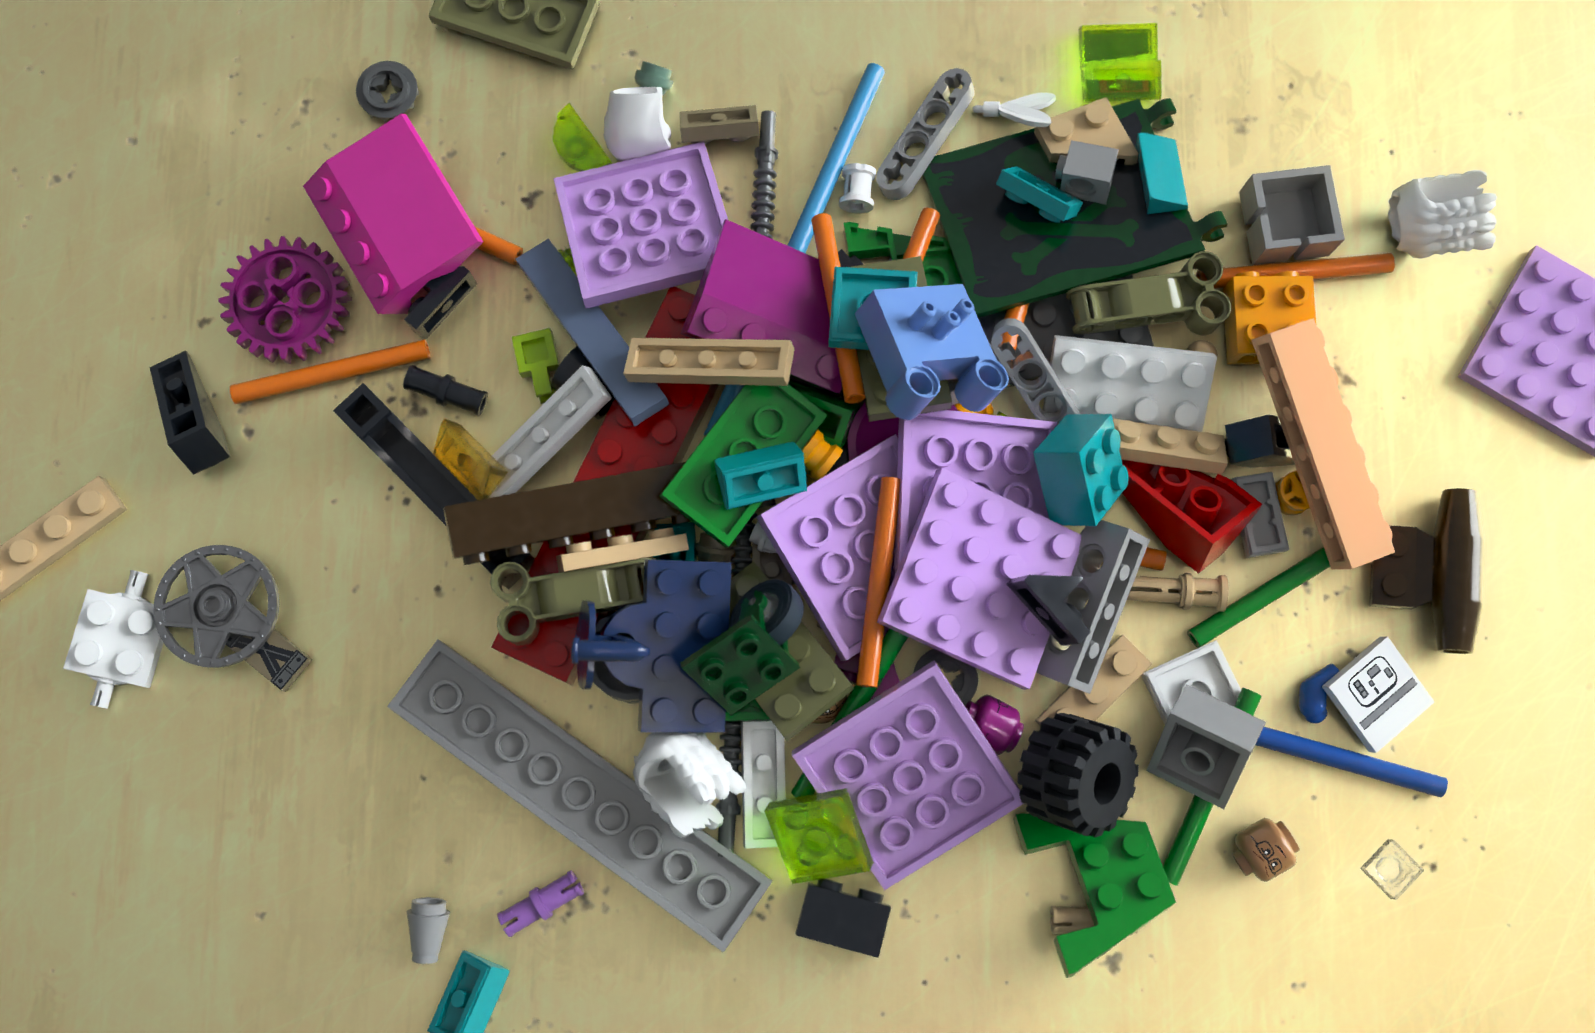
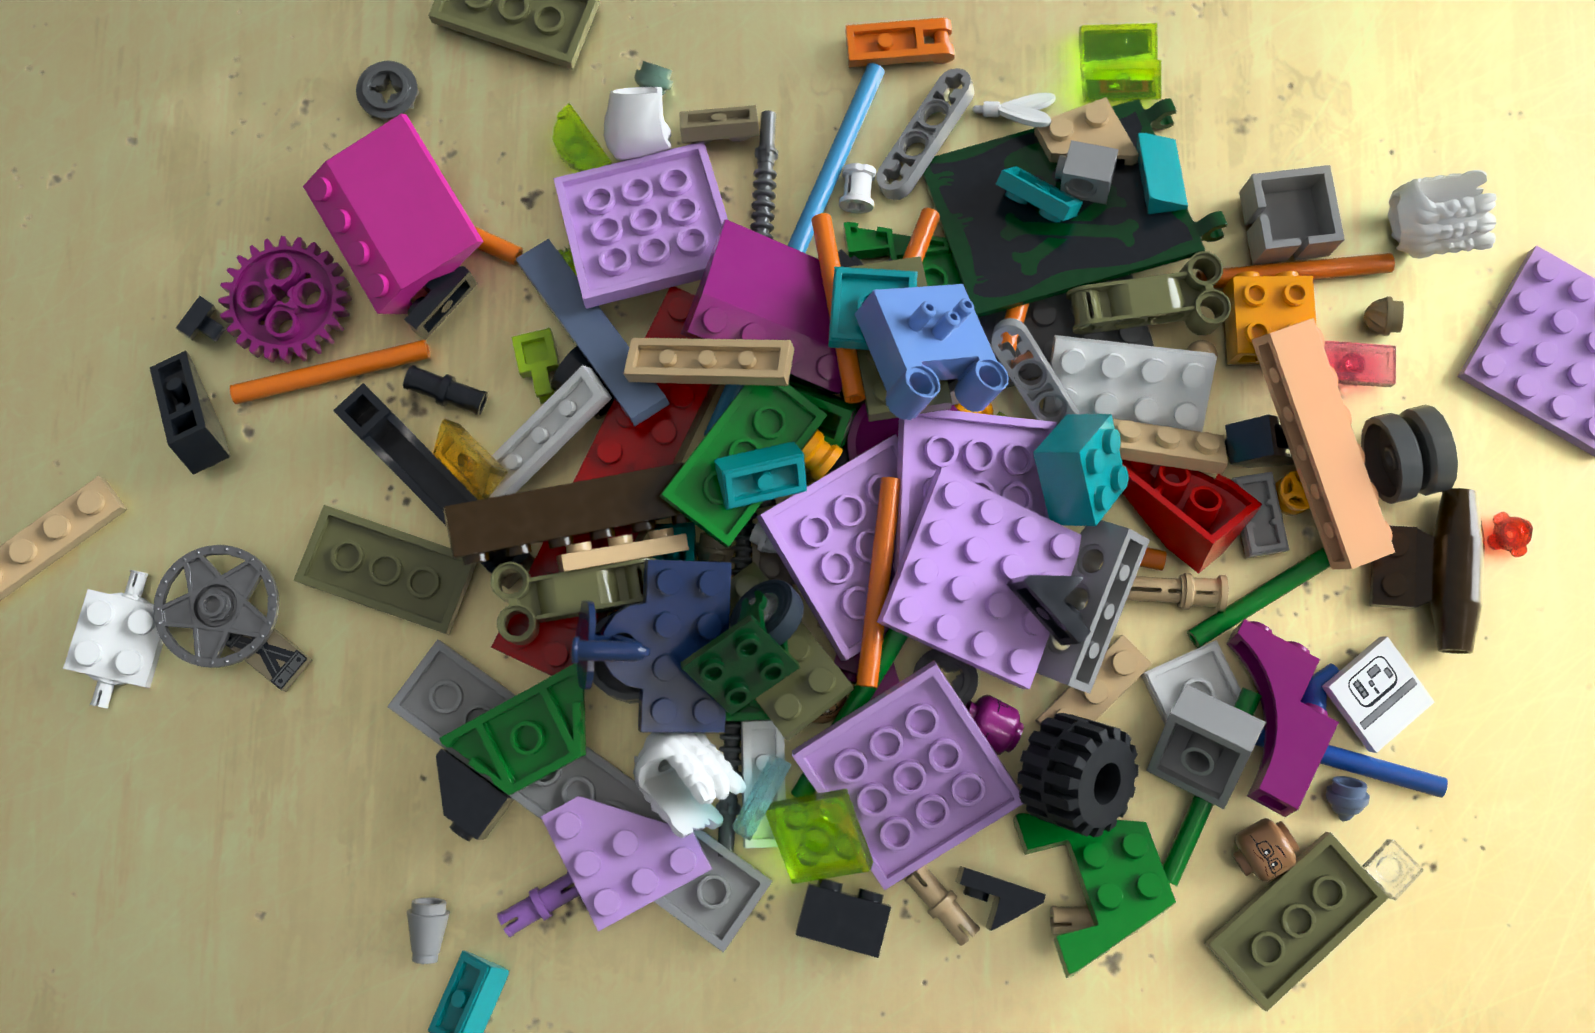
none -> black tile [176,296,226,342]
none -> olive plate [293,505,477,635]
none -> black slope [436,749,514,842]
none -> green wing [439,664,586,795]
none -> lavender plate [541,796,713,931]
none -> clear light blue tile [732,754,792,841]
none -> orange plate [845,18,955,68]
none -> tan pin [904,865,980,946]
none -> black slope [955,866,1046,931]
none -> olive plate [1205,832,1389,1011]
none -> magenta arch [1227,619,1339,817]
none -> clear pink plate [1324,341,1396,388]
none -> sand blue plate [1325,776,1370,822]
none -> dark grey wheel [1361,404,1458,504]
none -> dark tan plate [1364,297,1404,336]
none -> clear red plate [1487,512,1533,557]

